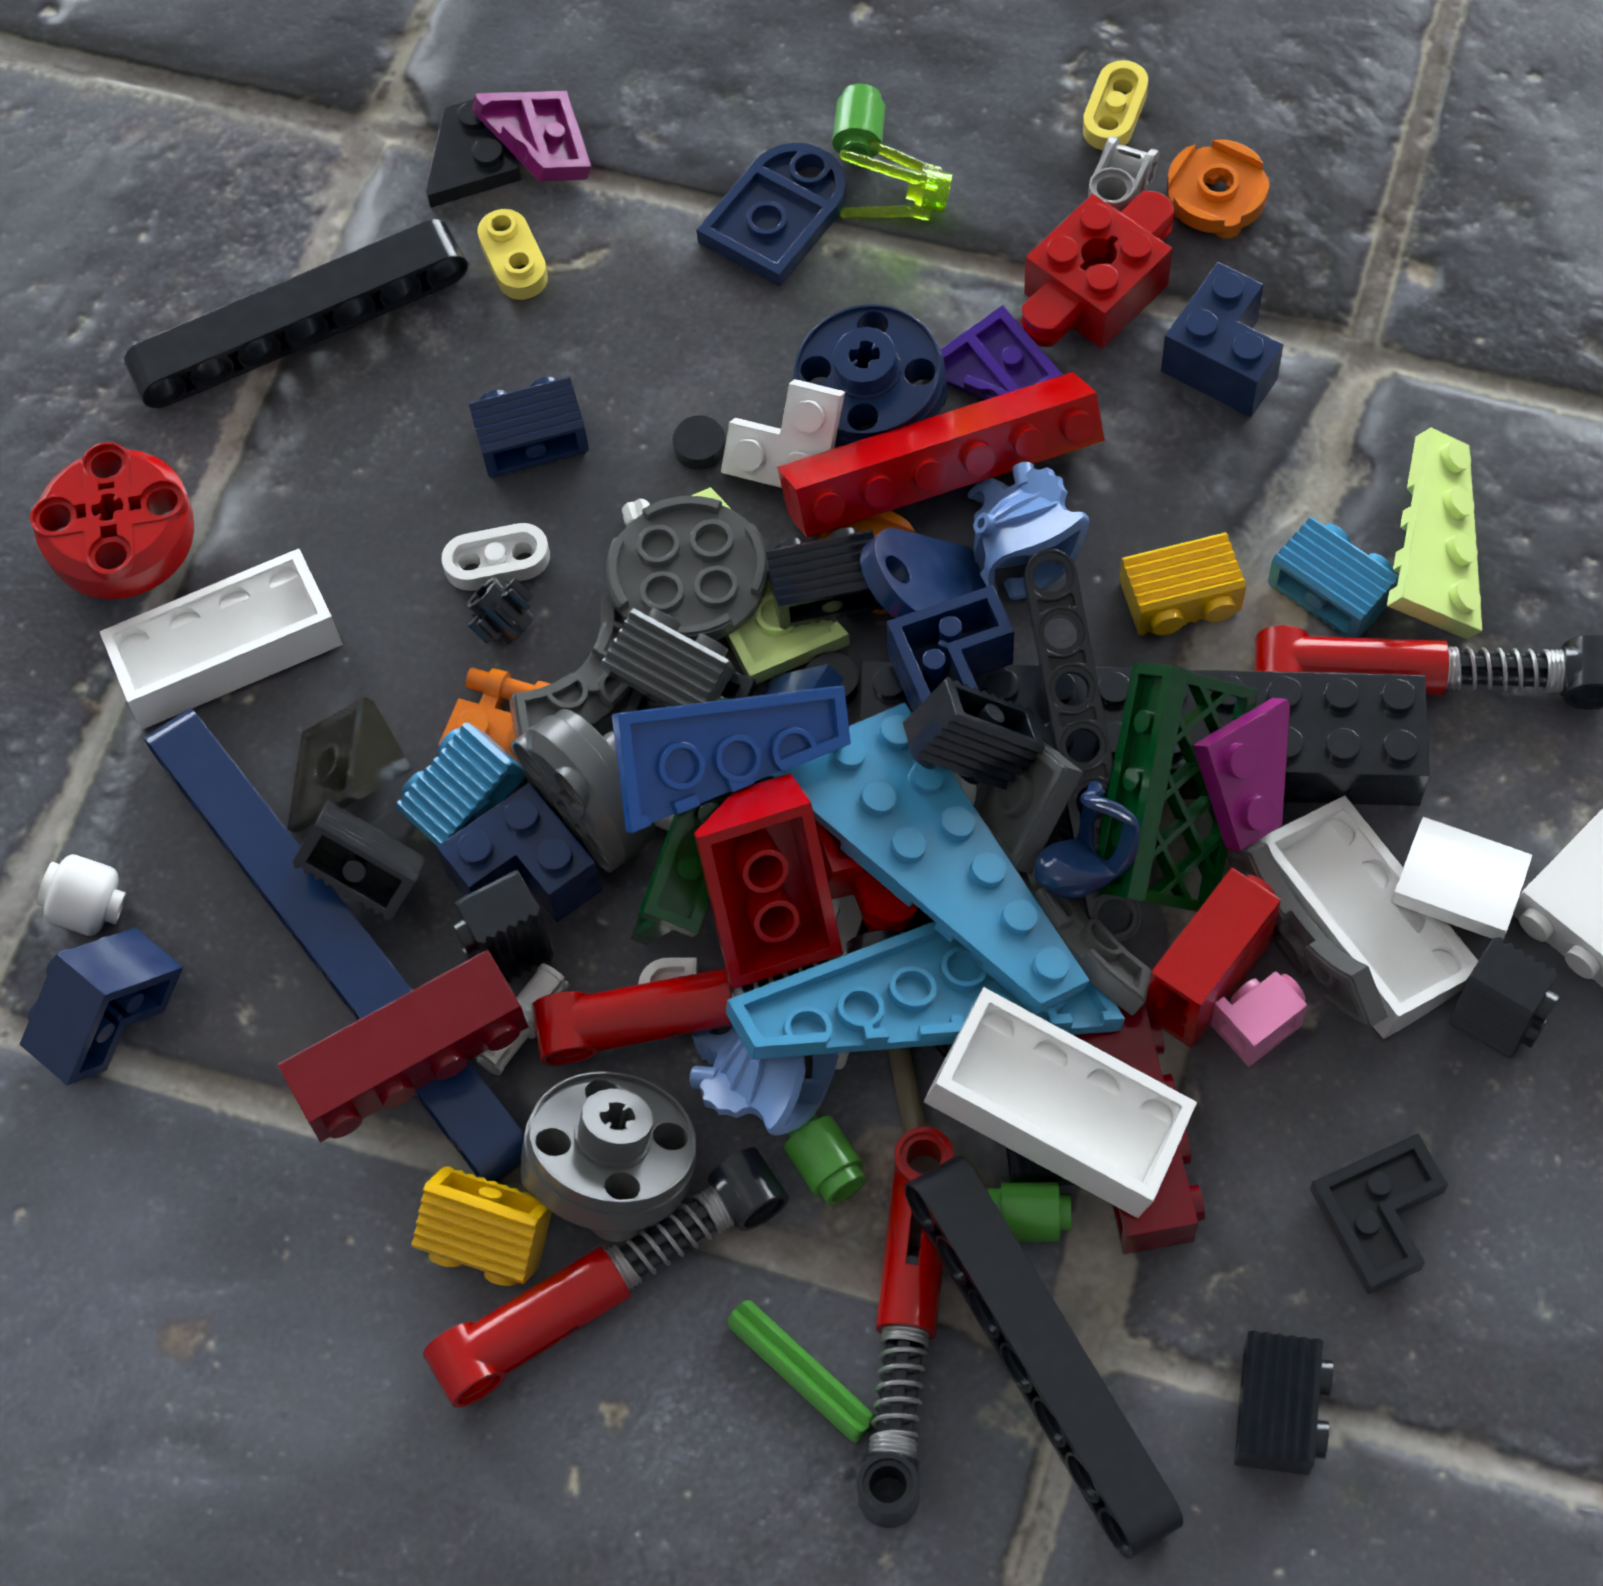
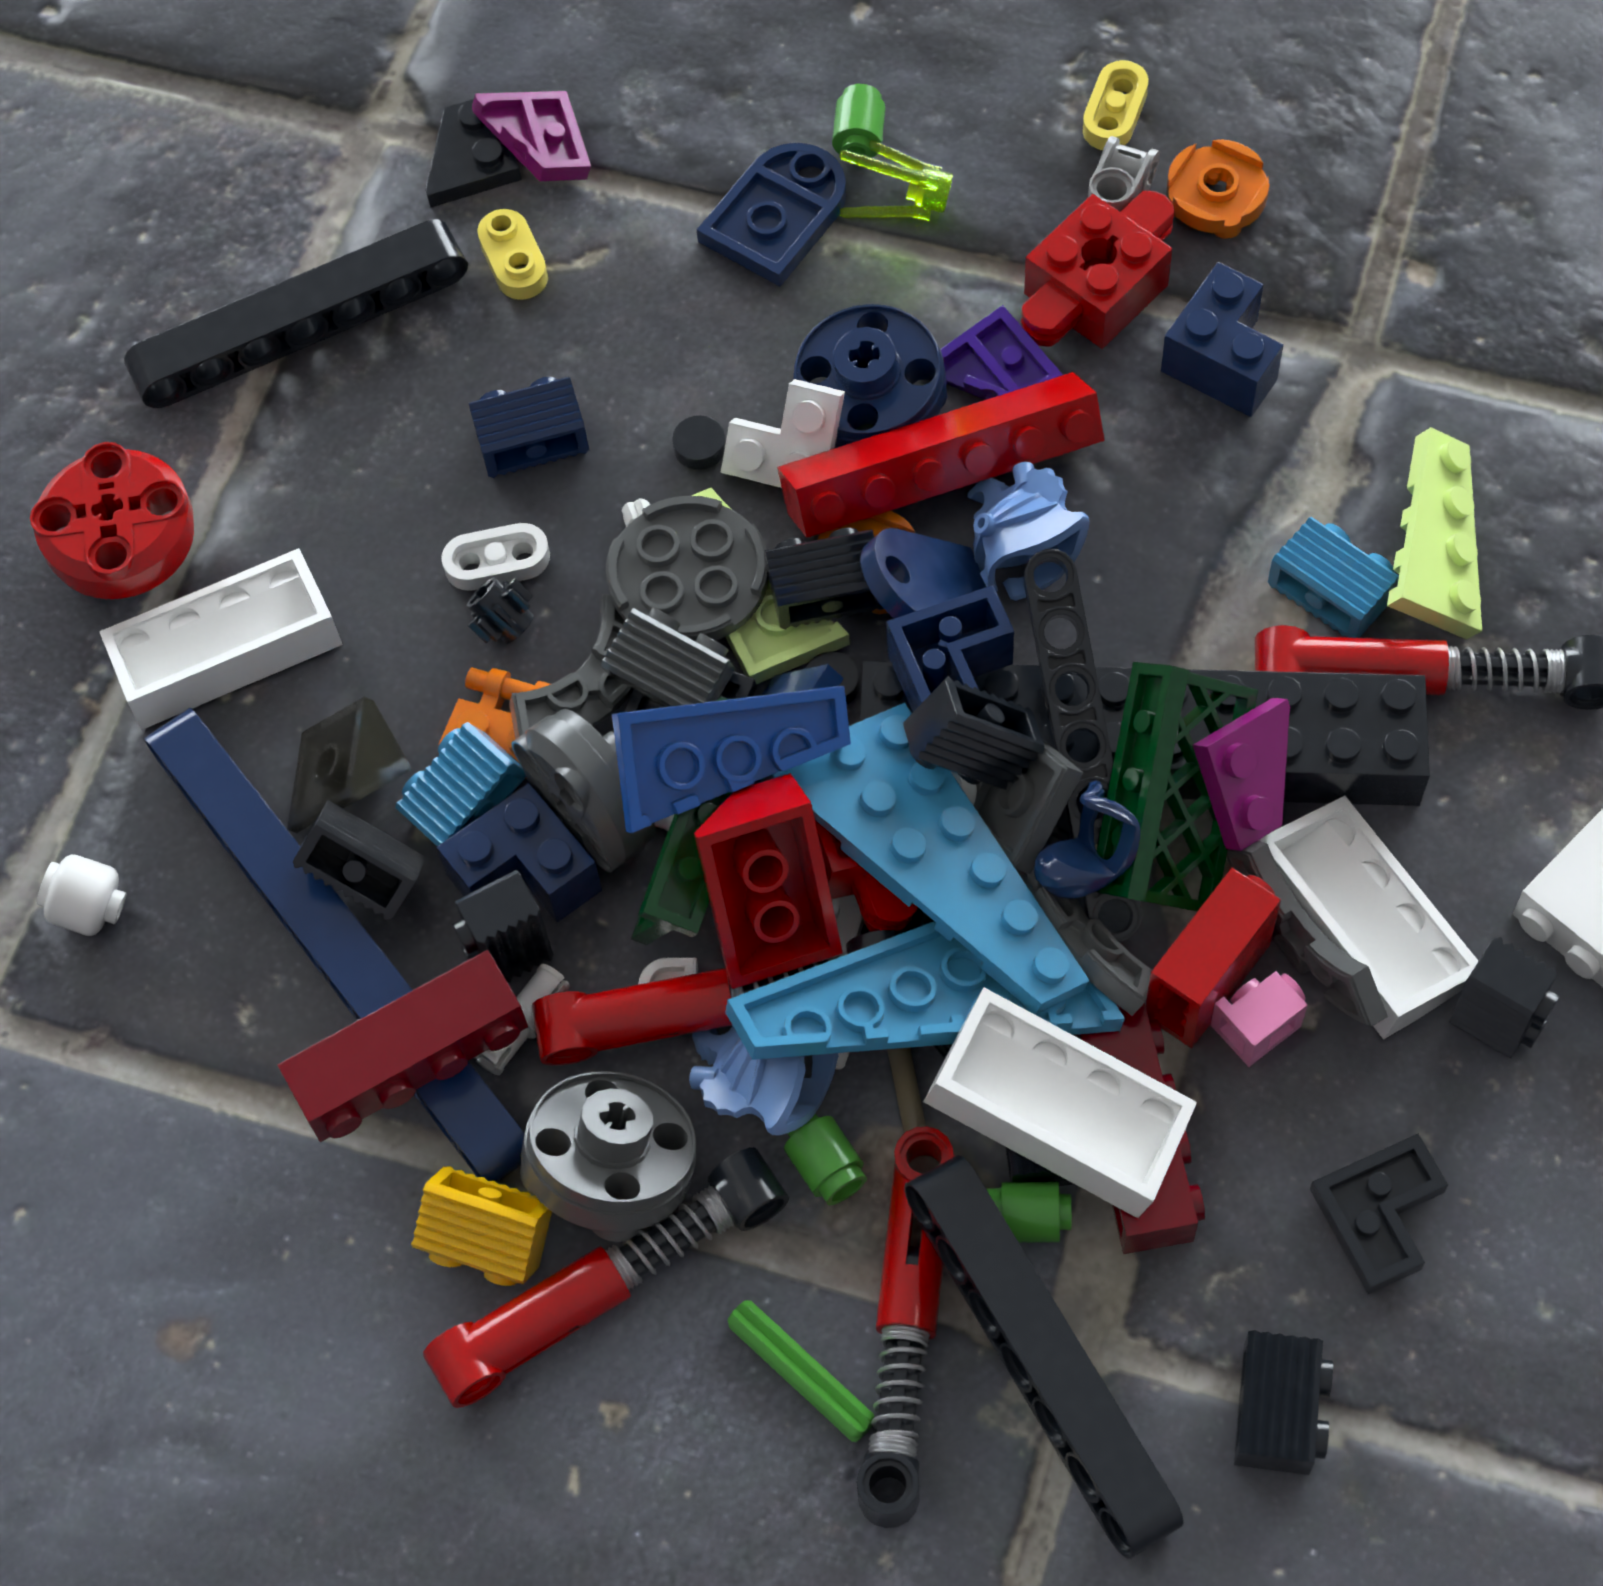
dark blue brick [19,928,183,1085] -> none
yellow brick [1119,532,1246,636] -> none
white slope [1391,817,1532,941] -> none

